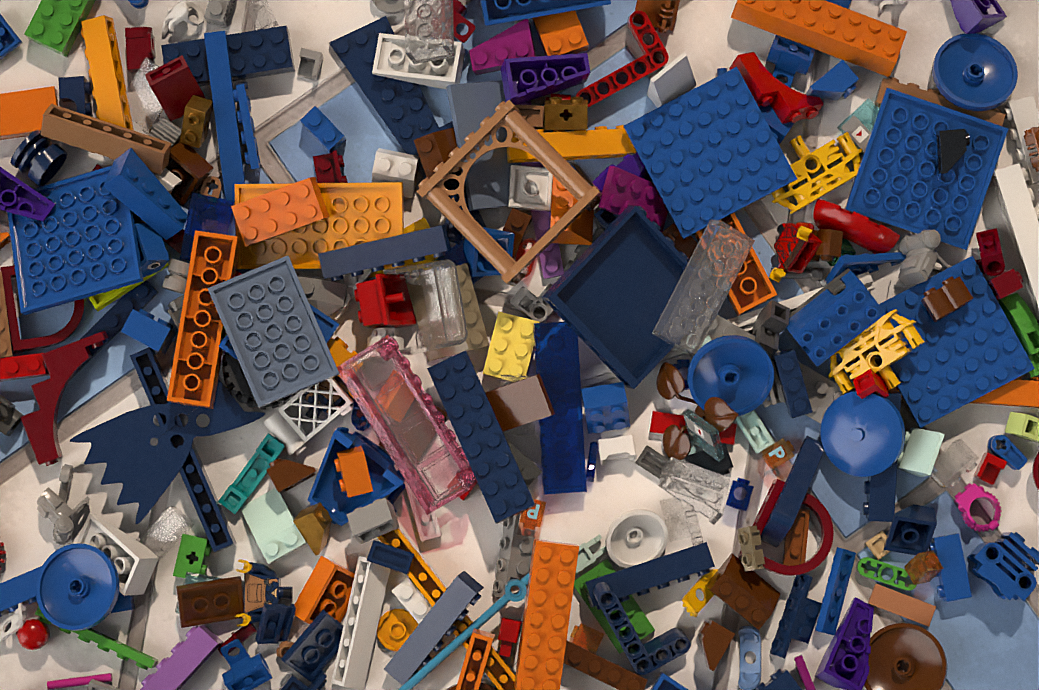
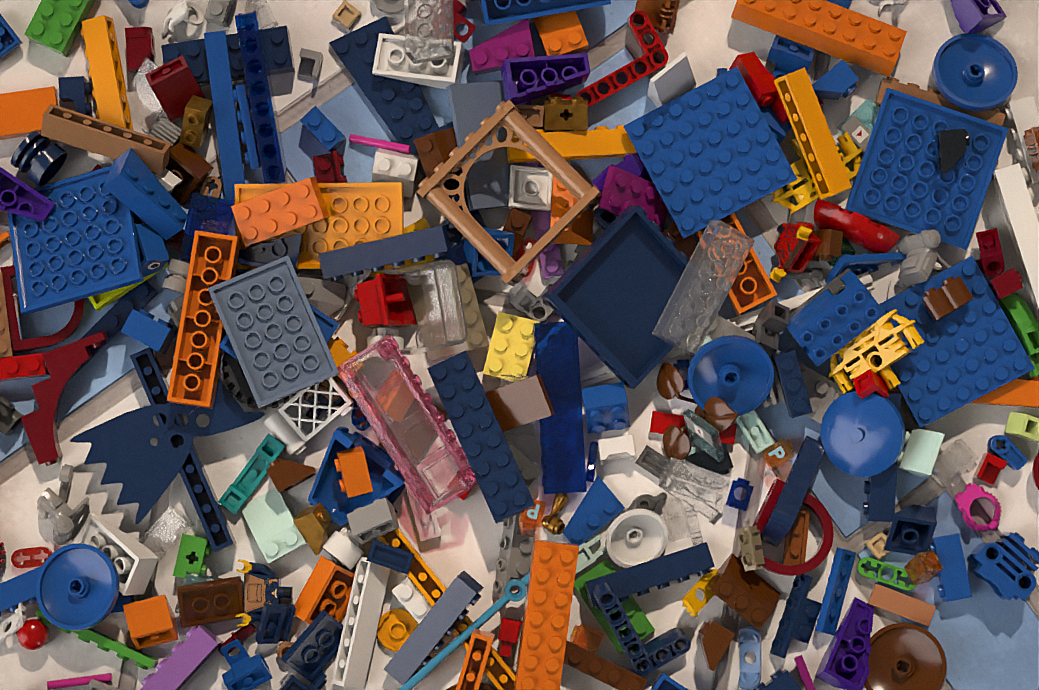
none -> clear red beam [11,547,53,568]
none -> orange slope [123,595,179,650]
none -> clear blue tile [235,9,288,184]
none -> dark blue wing [237,233,304,274]
none -> white piece [322,527,365,570]
none -> tan tile [332,0,361,30]
none -> dark pink bar [349,134,411,154]
none -> pearl gold piece [542,491,569,535]
none -> blue wing [562,476,625,546]
none -> dark grey piece [621,492,668,514]
none -> light orange brick [774,67,852,199]

